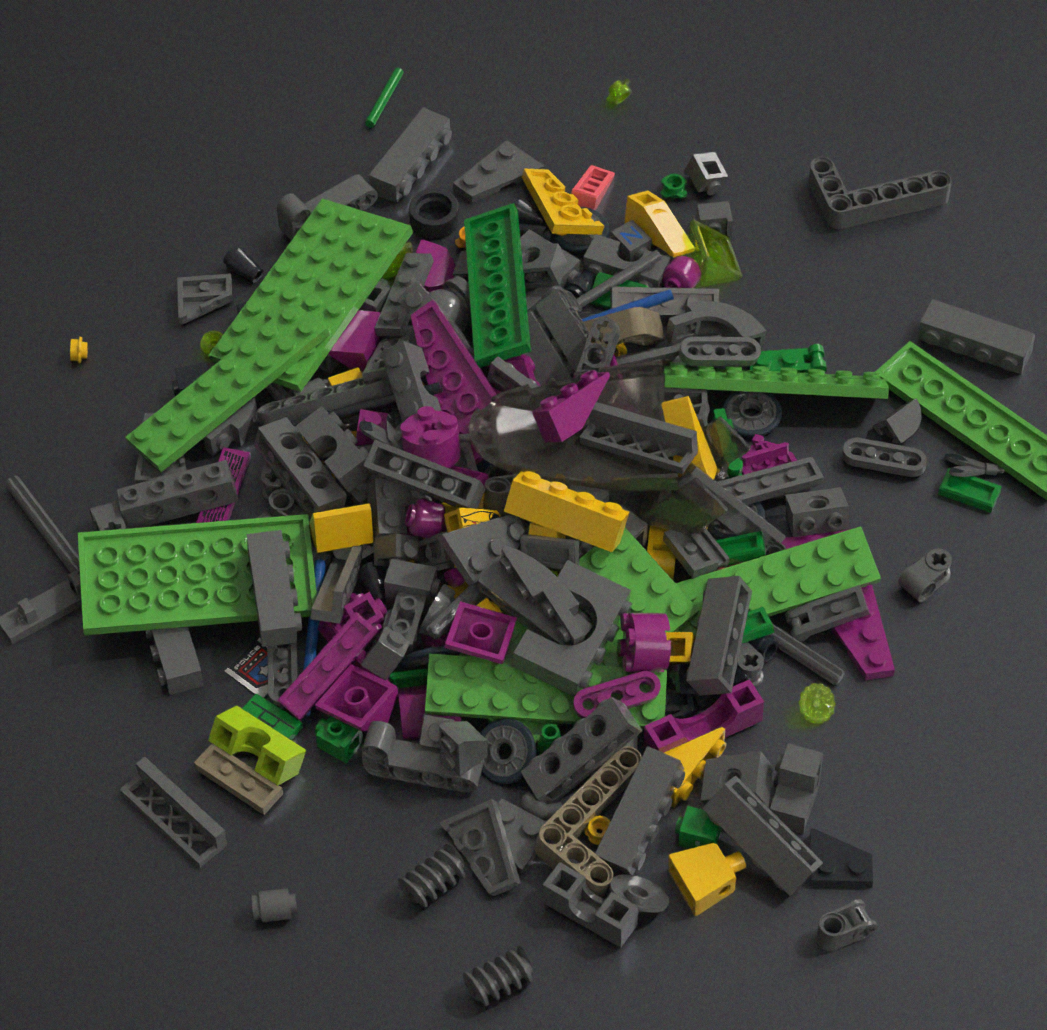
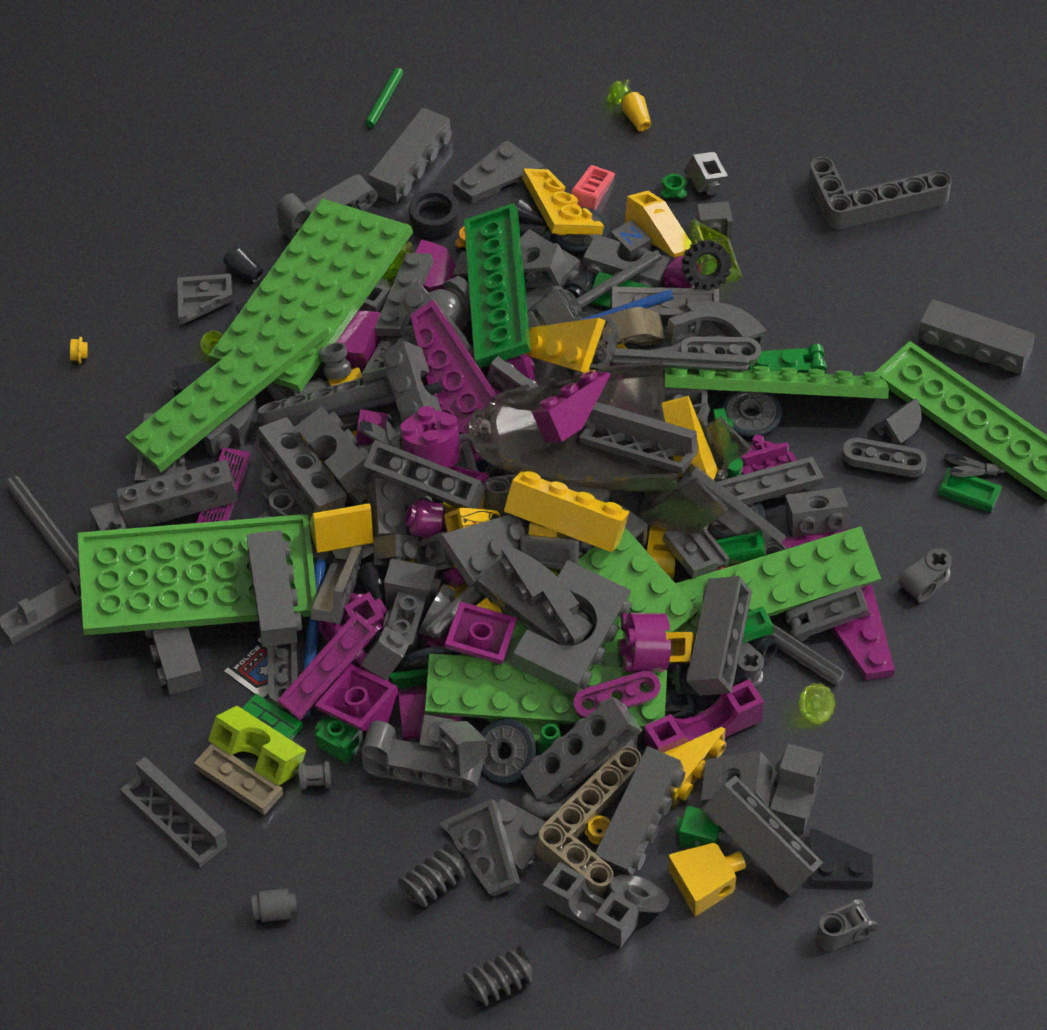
none -> dark grey bush [299,761,331,790]
none -> dark grey wheel [319,343,352,380]
none -> yellow wing [524,318,605,373]
none -> dark grey axle [611,348,749,372]
none -> yellow cone [621,92,652,132]
none -> black tyre [681,239,732,291]

